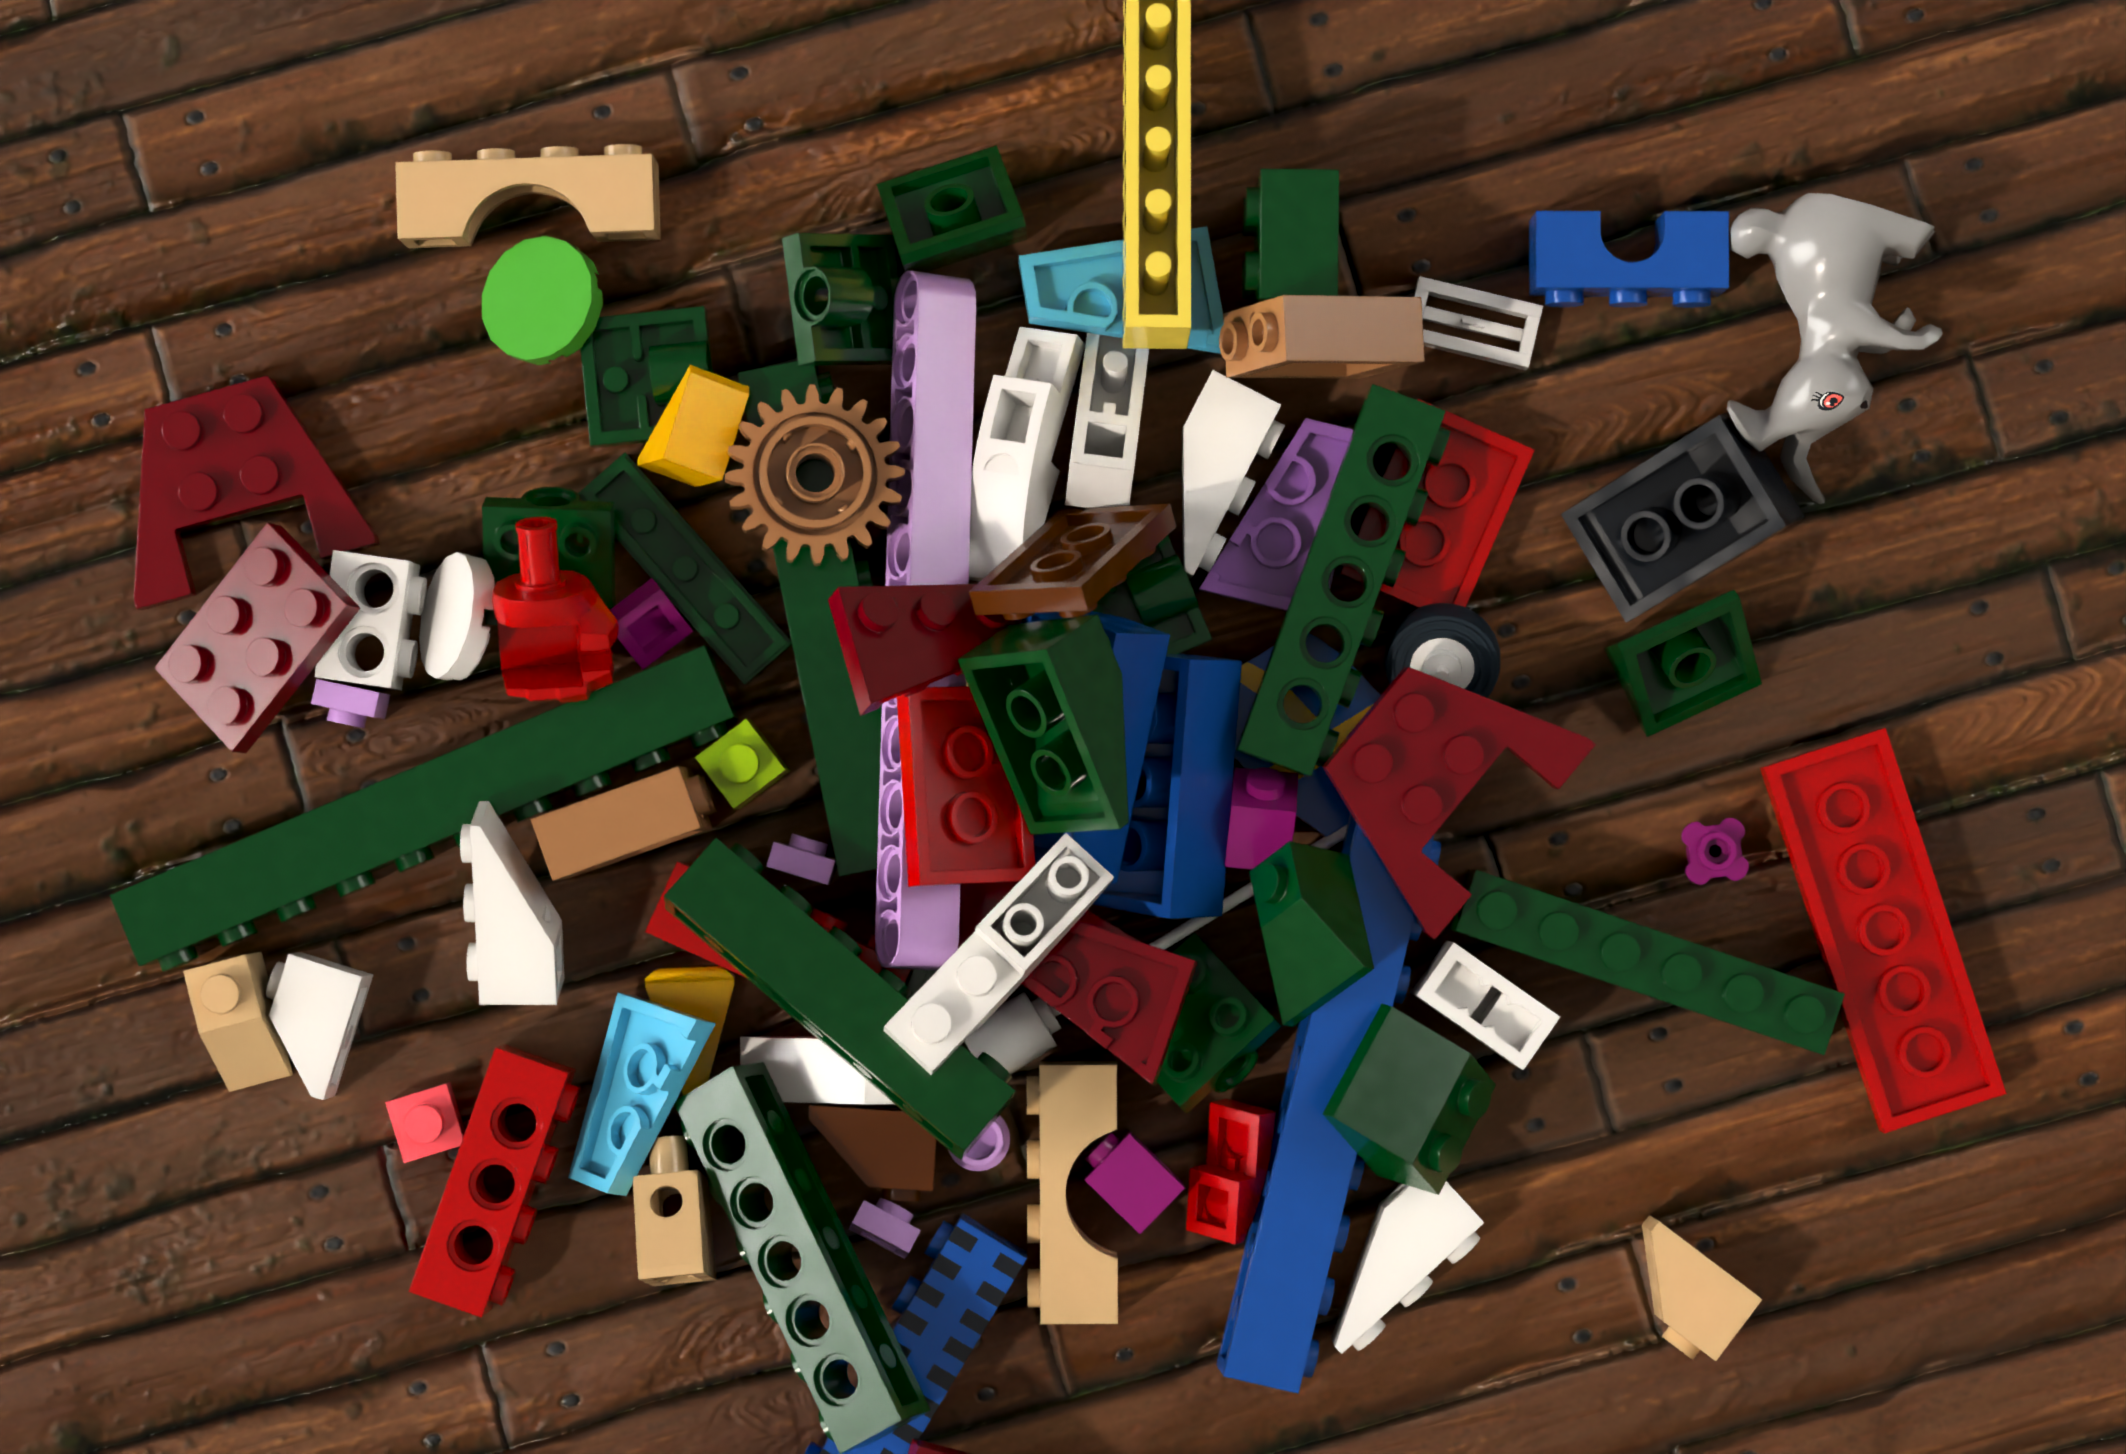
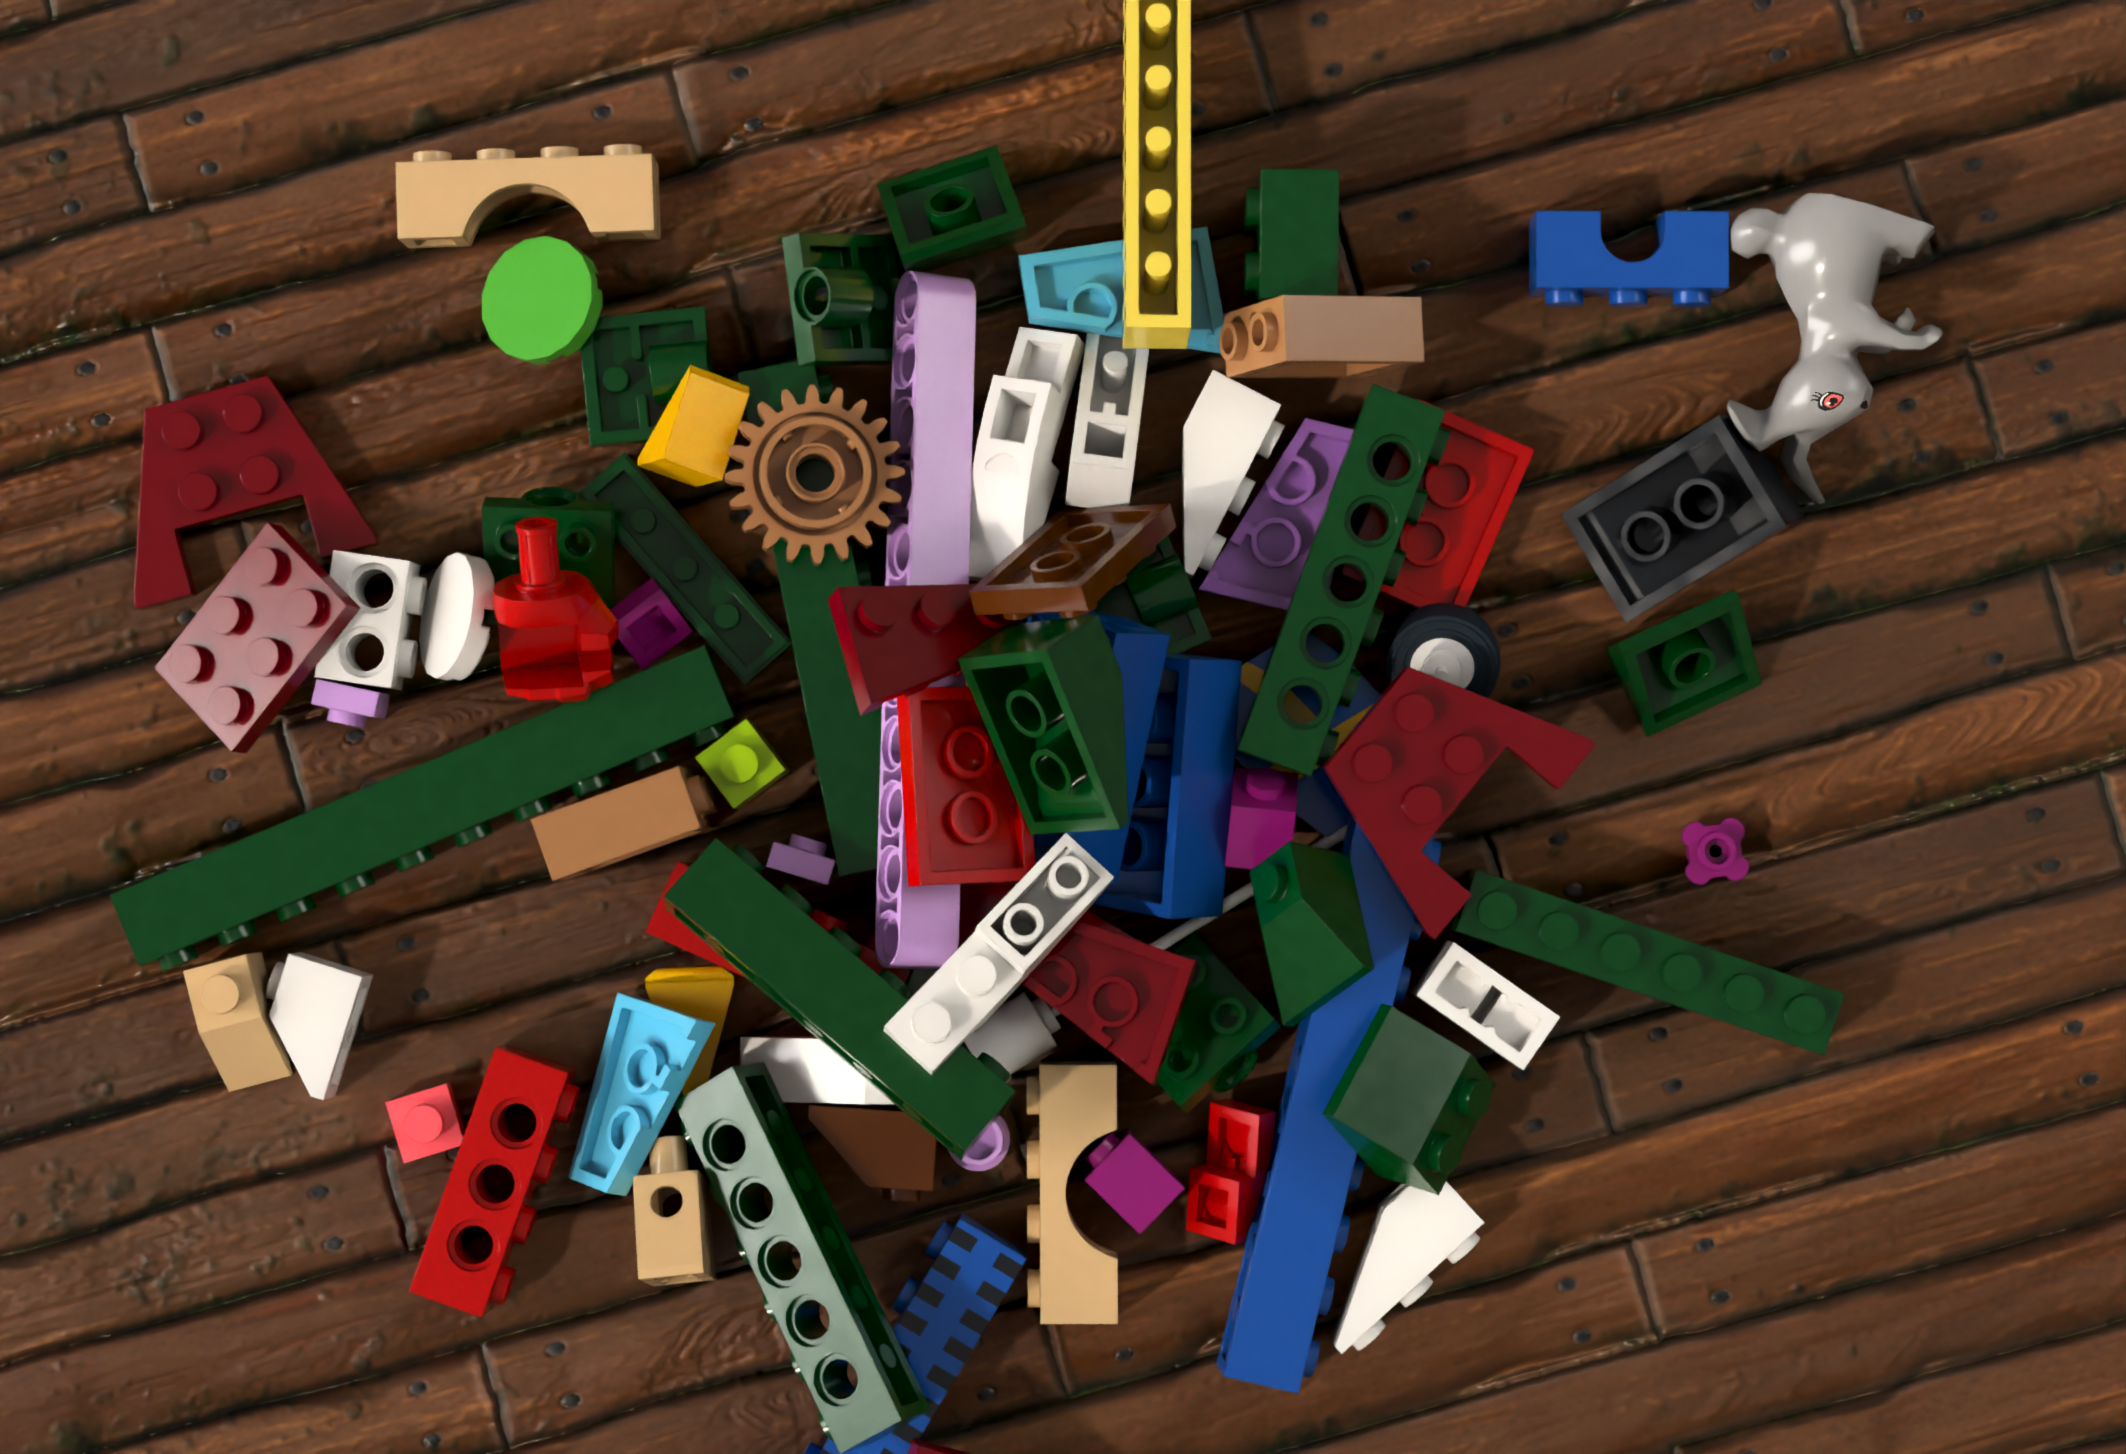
white slope [460,801,565,1005] -> none
lavender plate [849,1198,921,1259] -> none
white tile [1414,276,1543,370] -> none
tan slope [1642,1215,1762,1361] -> none
red plate [1760,728,2007,1133] -> none

